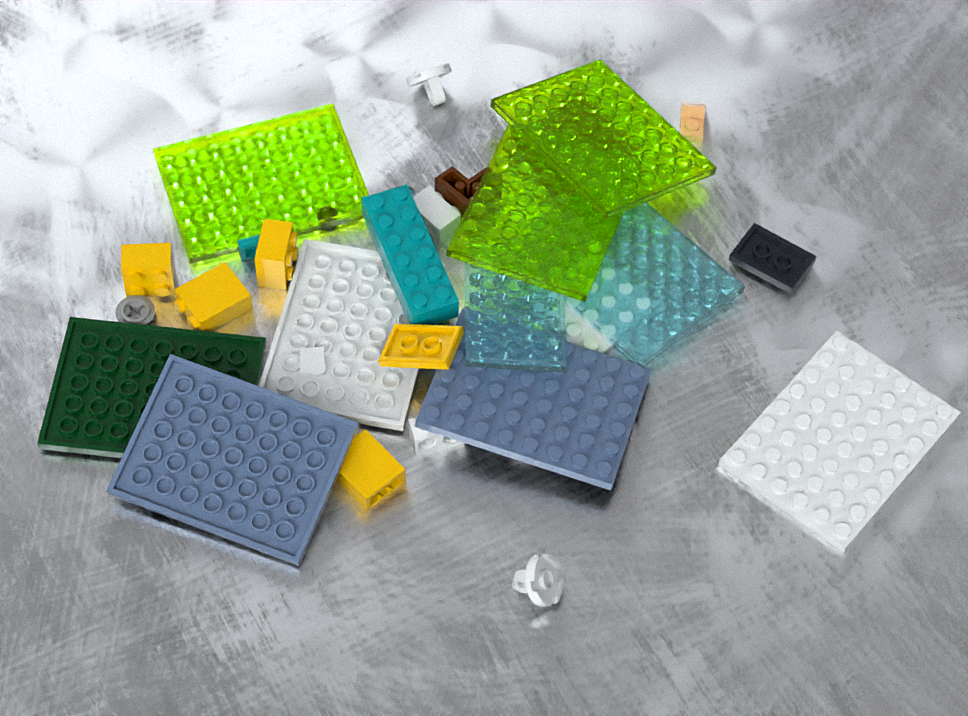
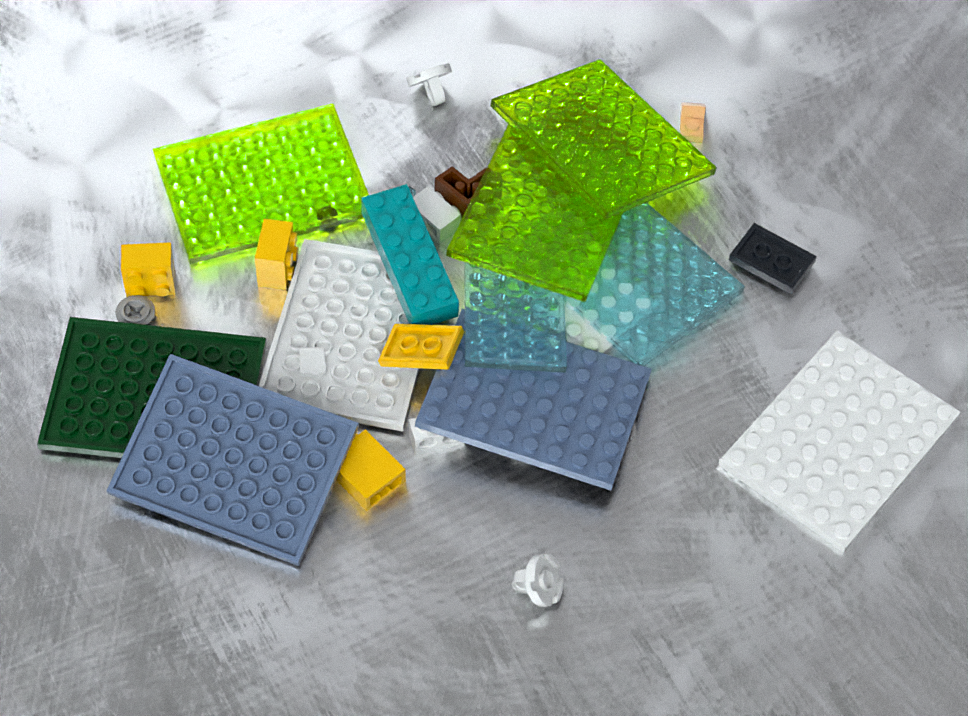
yellow brick [174,262,253,332] -> none
teal tile [238,235,260,261] -> none

